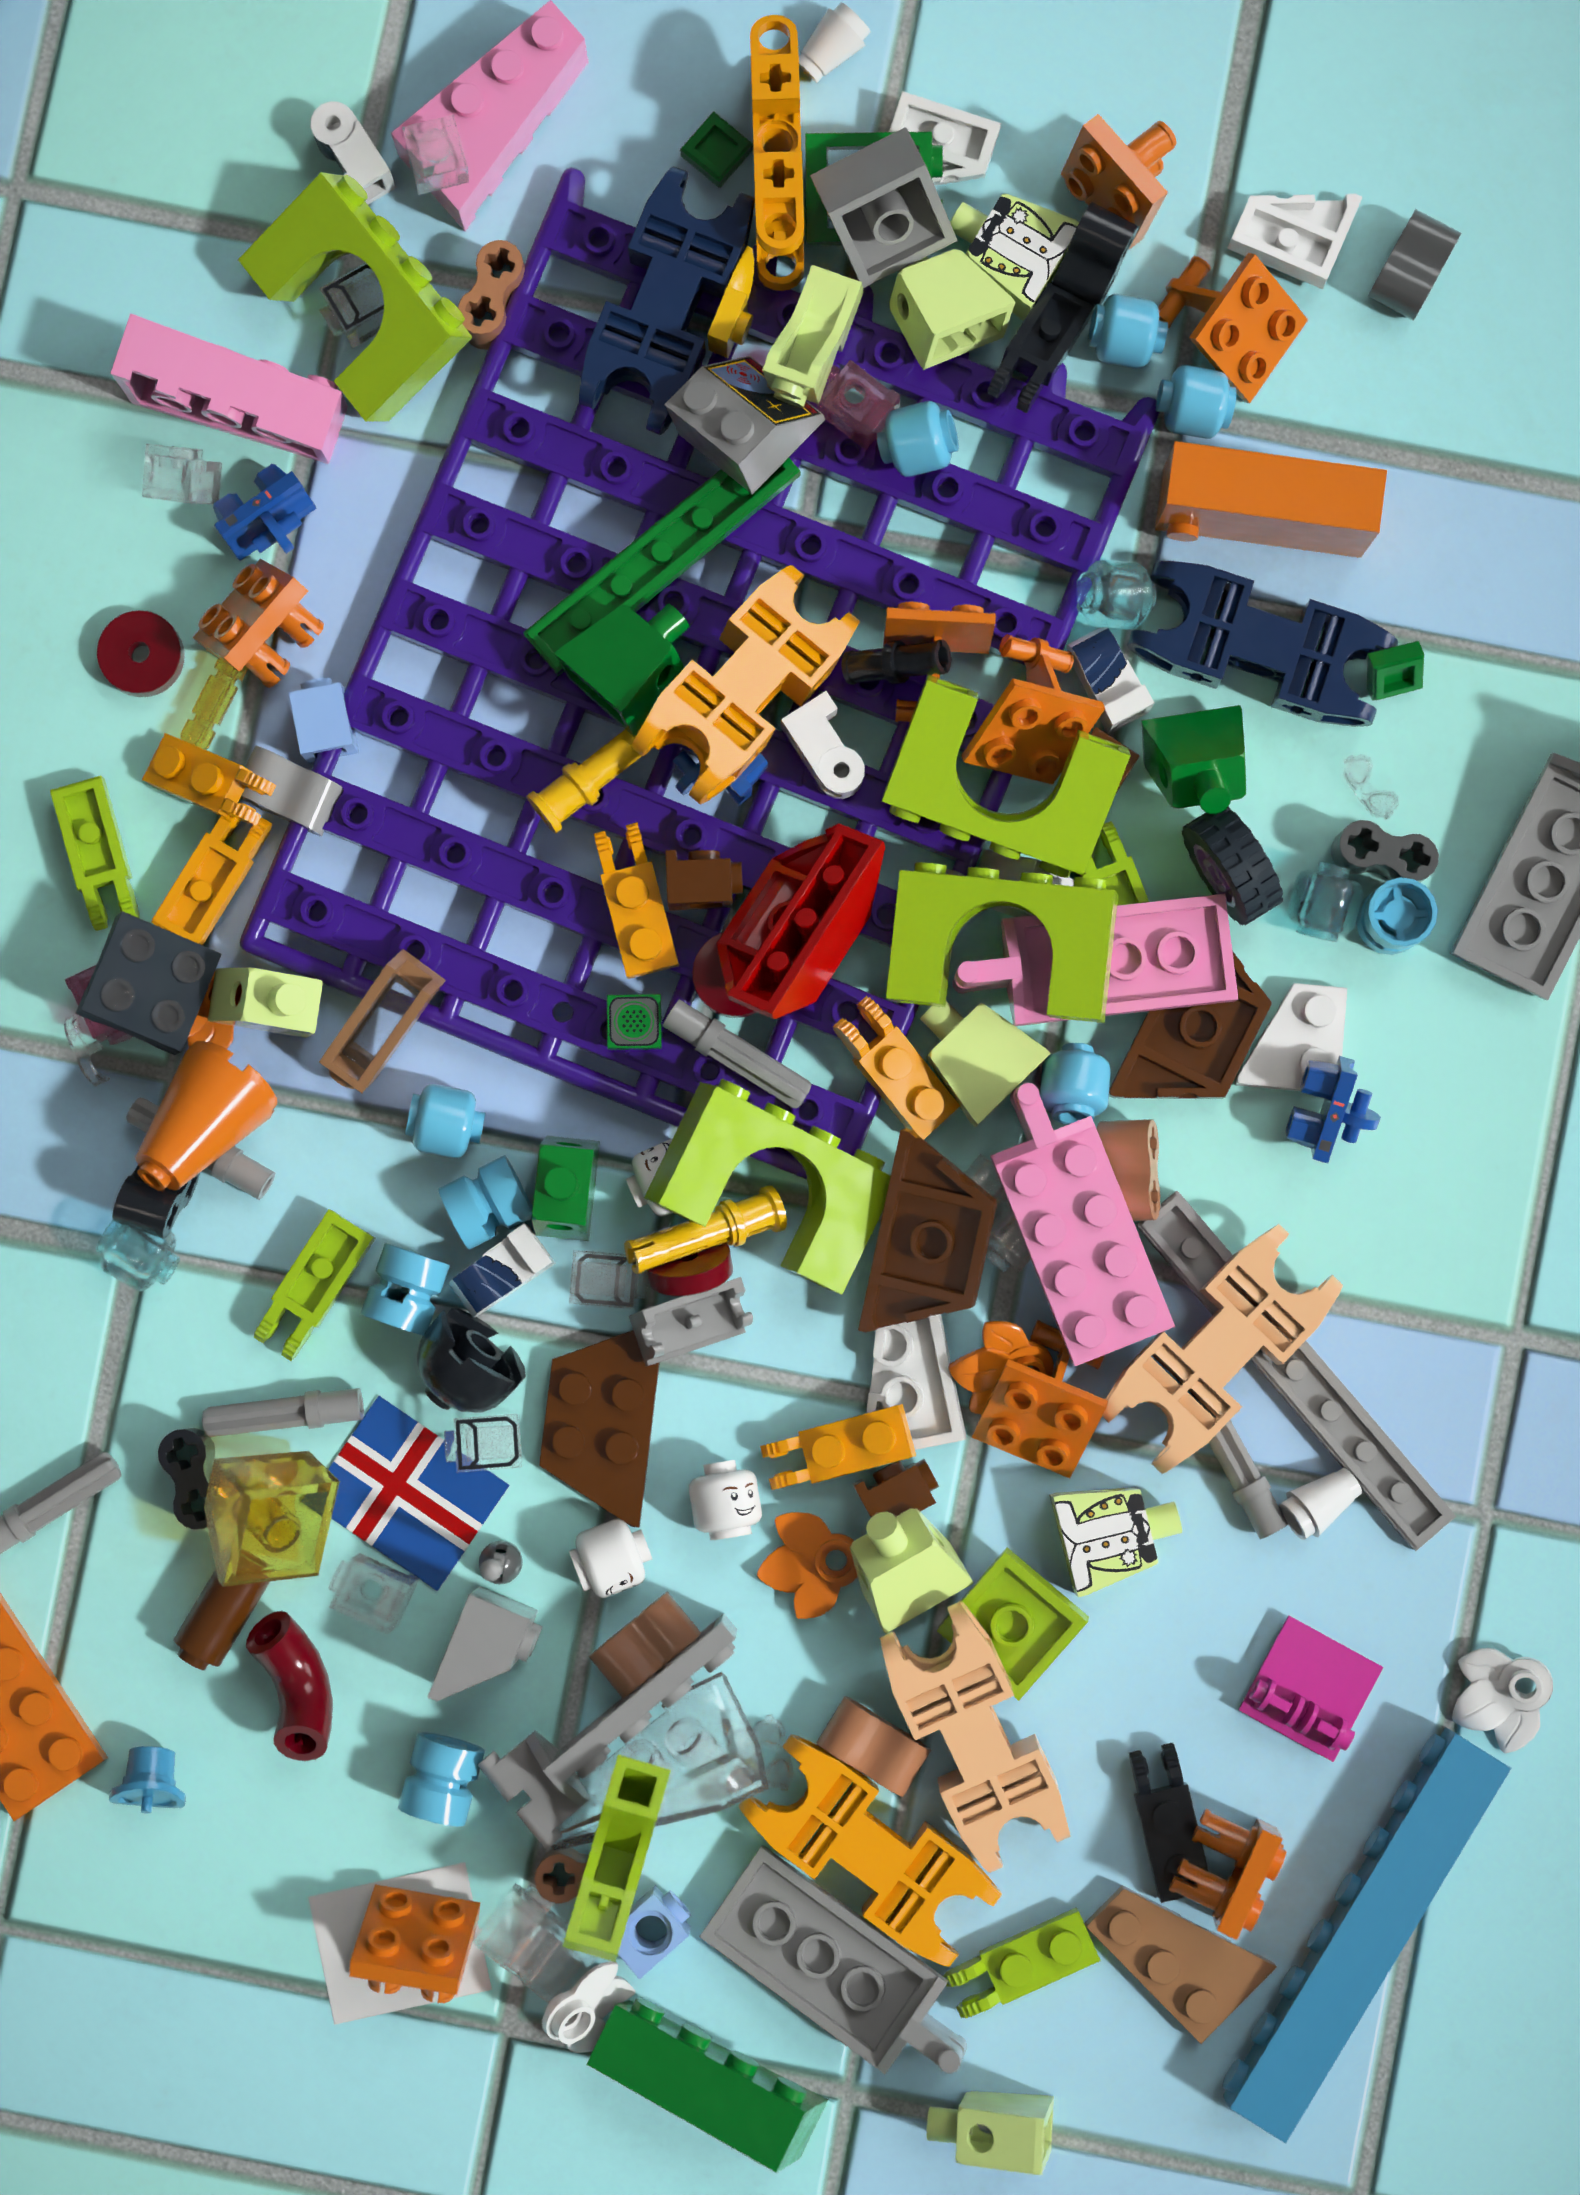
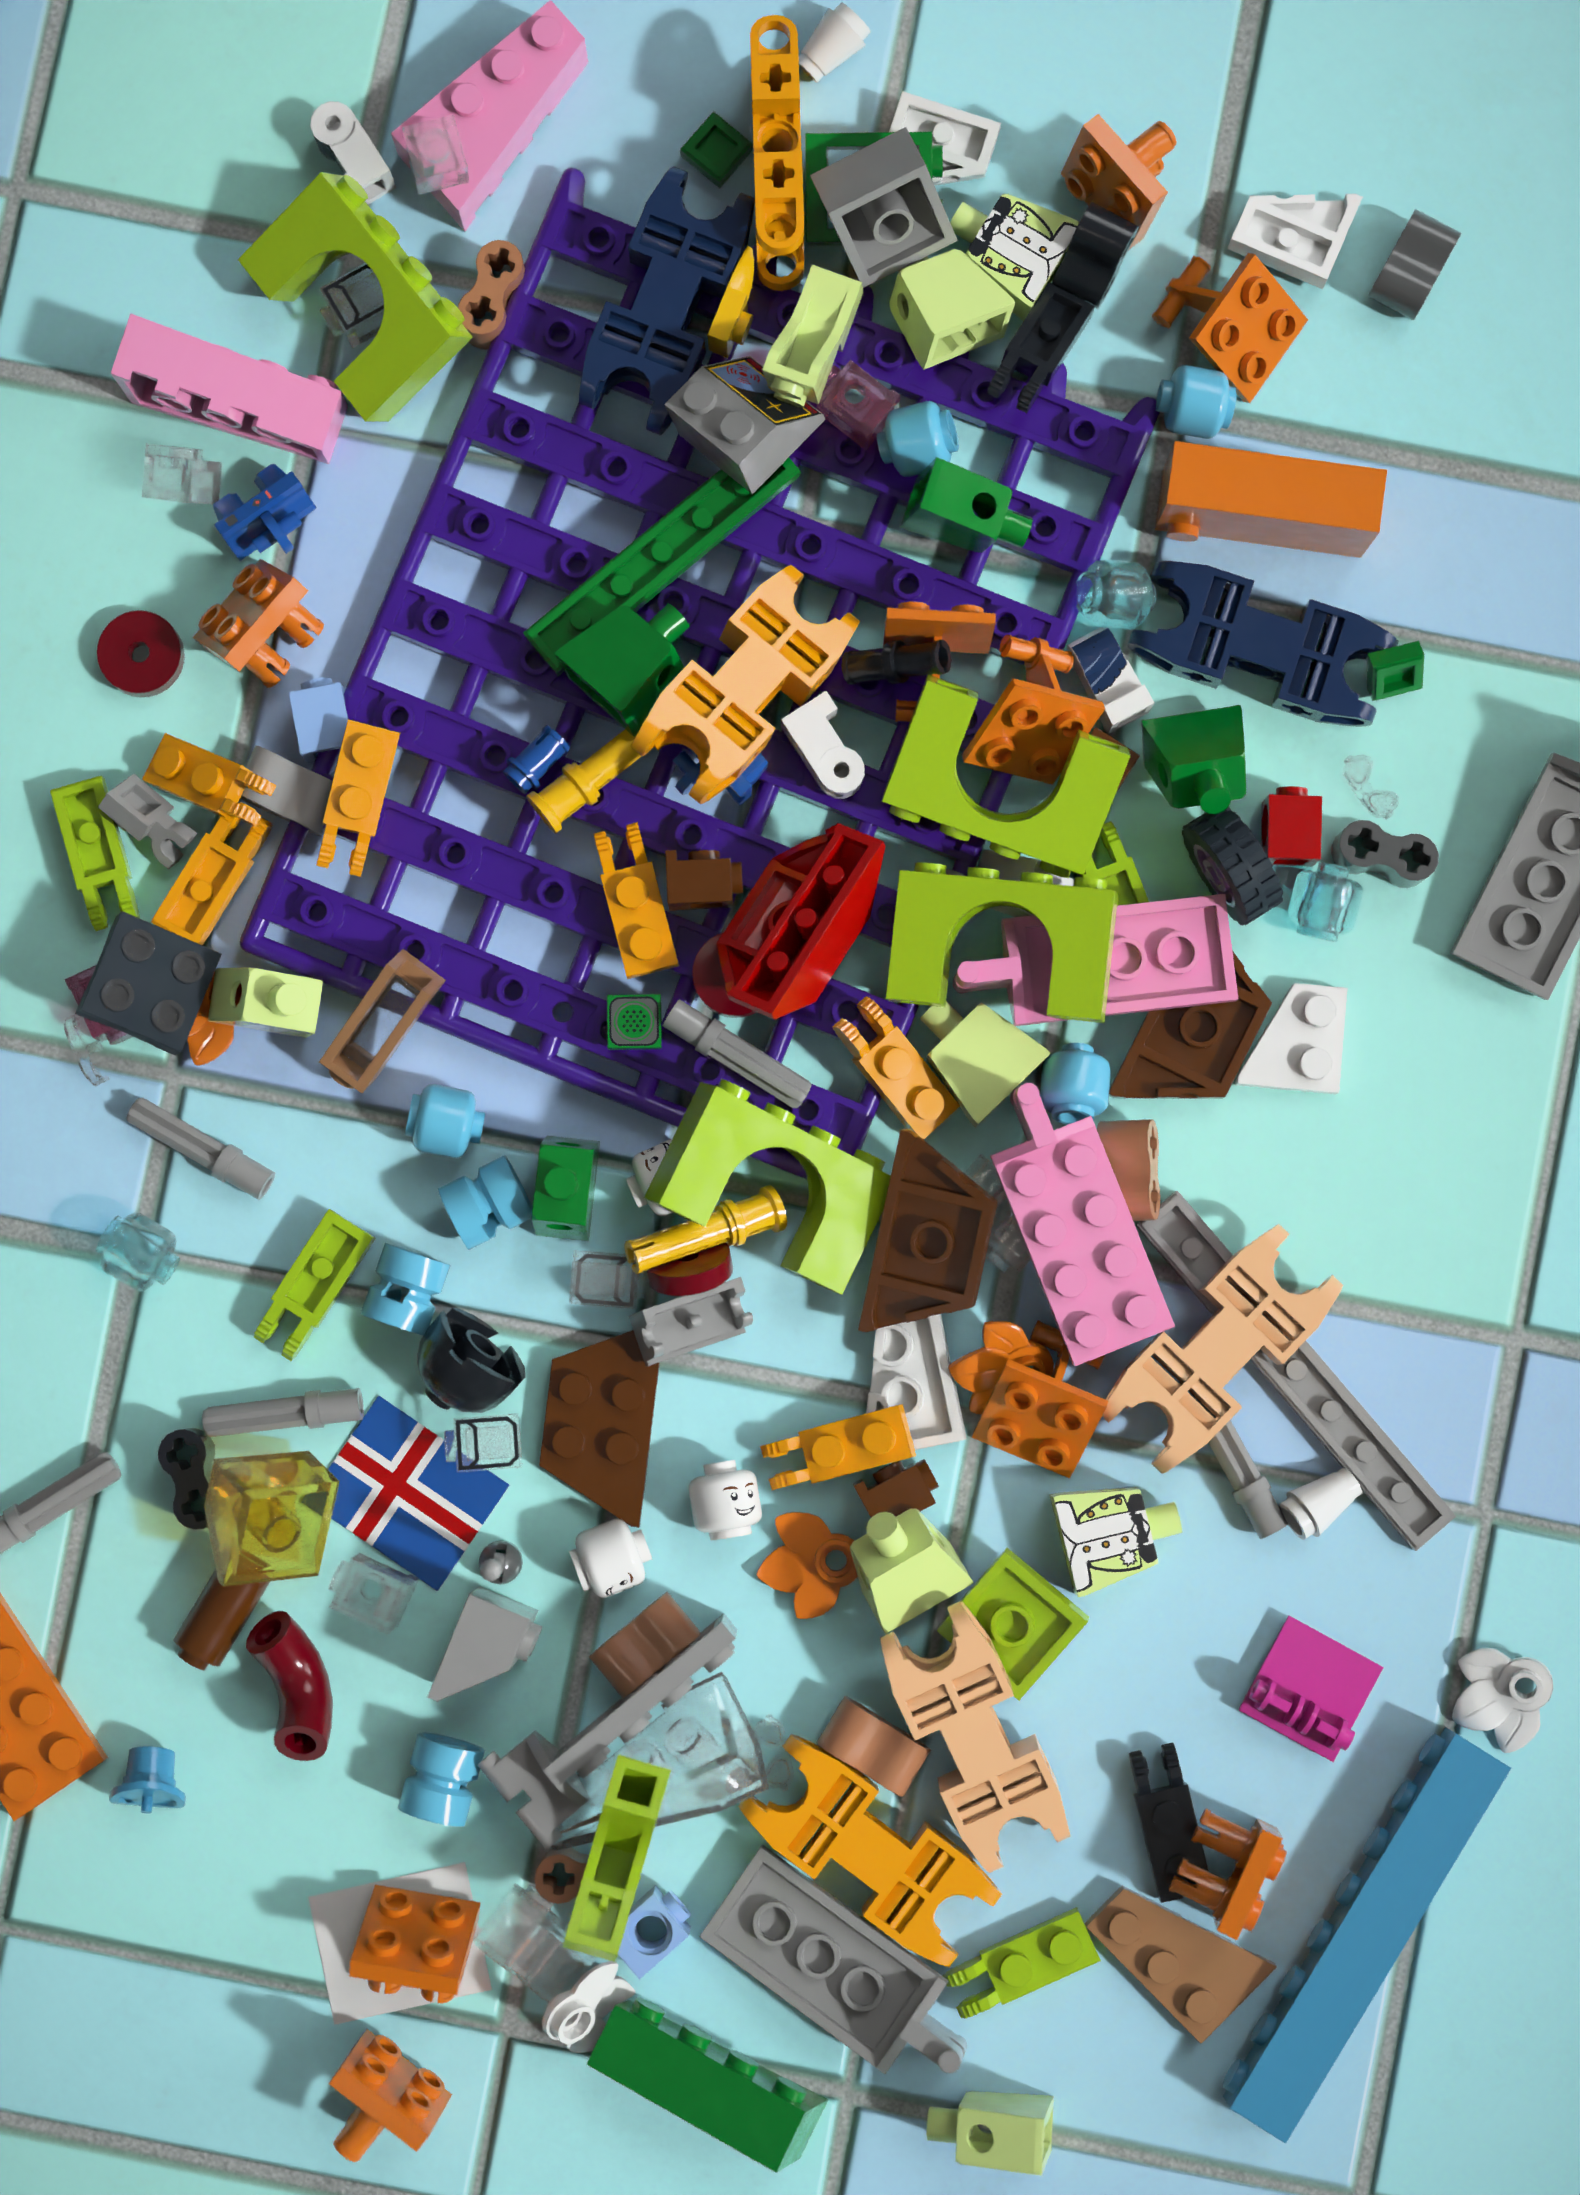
black axle [112,1166,200,1239] -> none
orange cone [135,1041,277,1191] -> none
clear yellow axle [180,658,248,750] -> none
leg [448,1223,556,1318] -> none
medium azure head [1088,294,1168,369] -> none
blue hips [1285,1056,1381,1163] -> none
medium azure wheel [1356,877,1438,955] -> none
none -> light grey plate [98,774,197,869]
none -> light orange hinge [316,719,400,877]
none -> orange plate [329,2029,452,2162]
none -> blue pin [503,725,570,794]
none -> green torso [900,457,1033,553]
none -> red brick [1261,786,1322,867]

